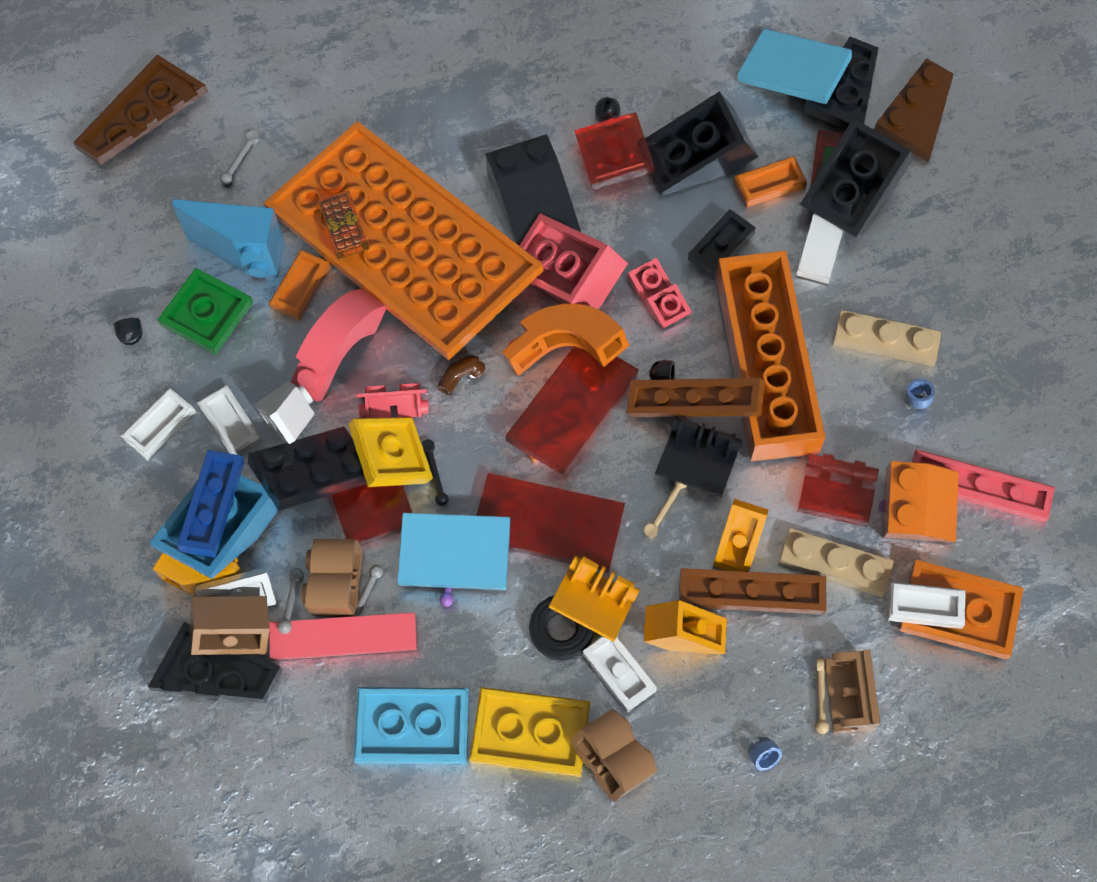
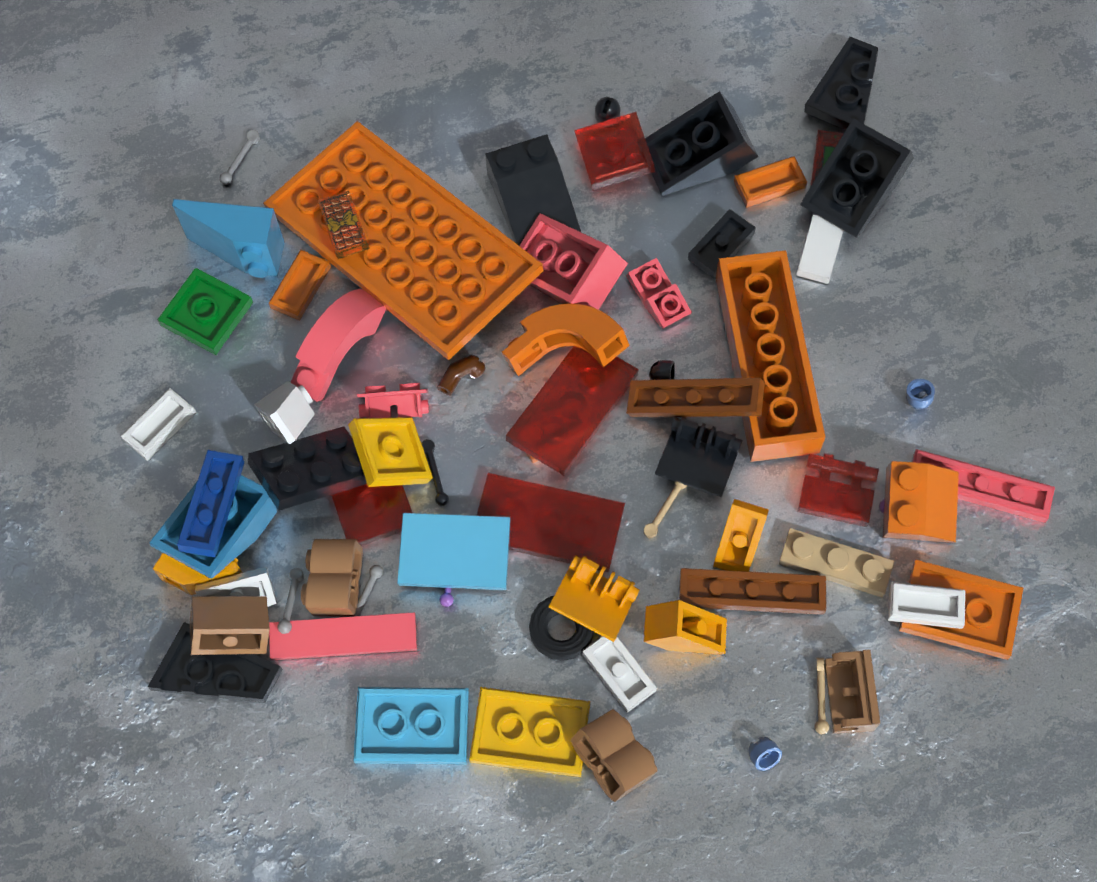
reddish brown wing [73,54,208,165] -> none
black hinge [113,318,143,345] -> none
white tile [197,385,263,455] -> none
medium azure tile [737,29,852,104] -> none
tan plate [833,310,942,367] -> none
reddish brown wing [874,58,954,162] -> none

